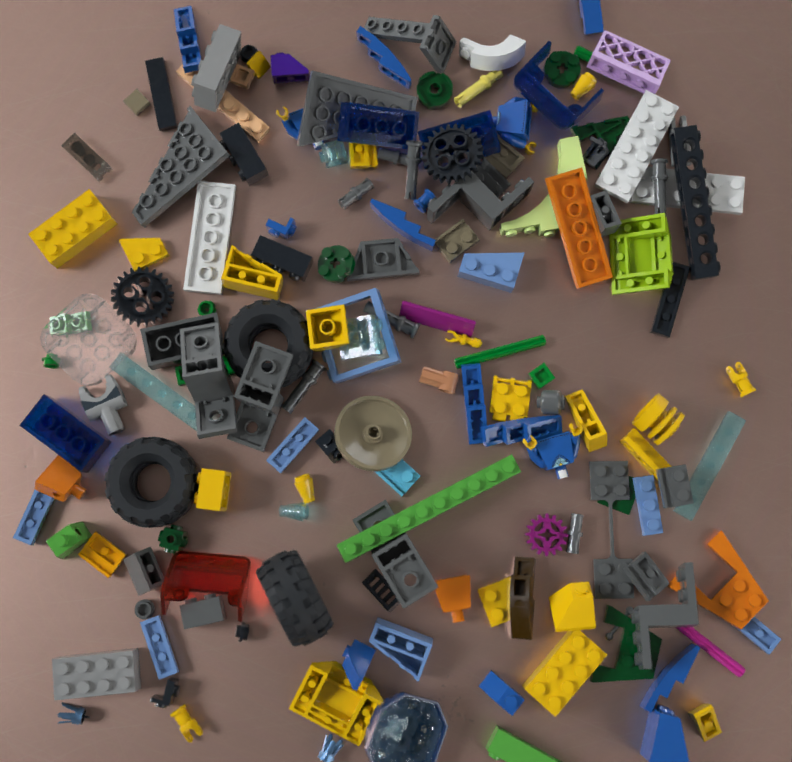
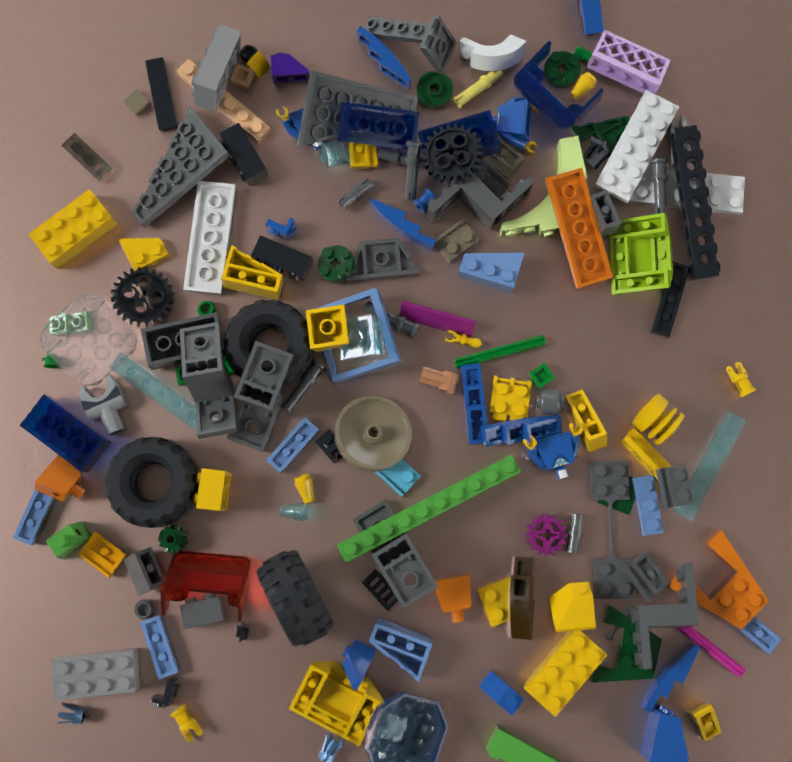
blue slope [174,6,202,73] -> none

